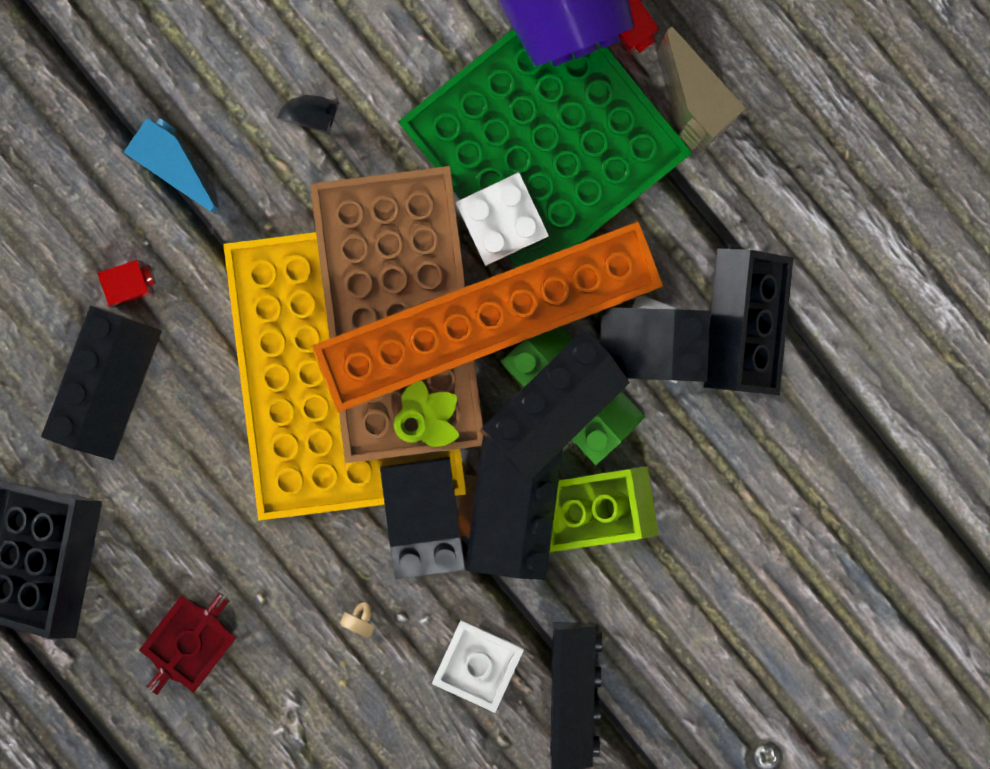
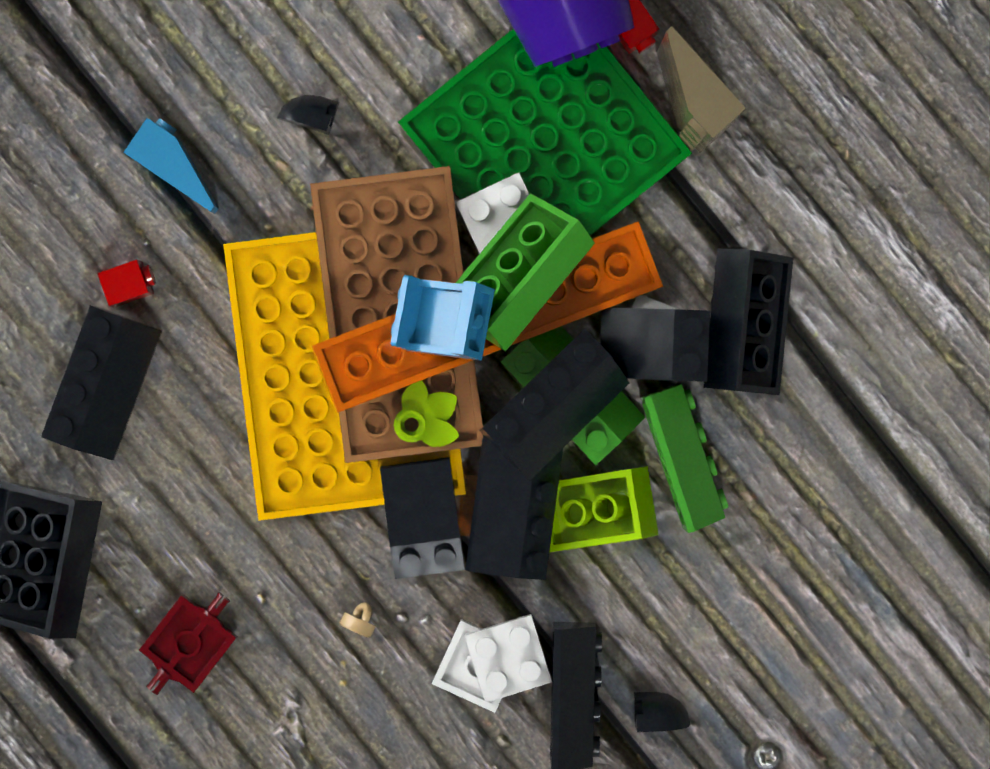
none -> dark azure panel [391,275,495,361]
none -> bright green slope [456,193,595,351]
none -> white plate [464,614,552,703]
none -> black brick [634,692,690,732]
none -> bright green slope [640,384,728,533]

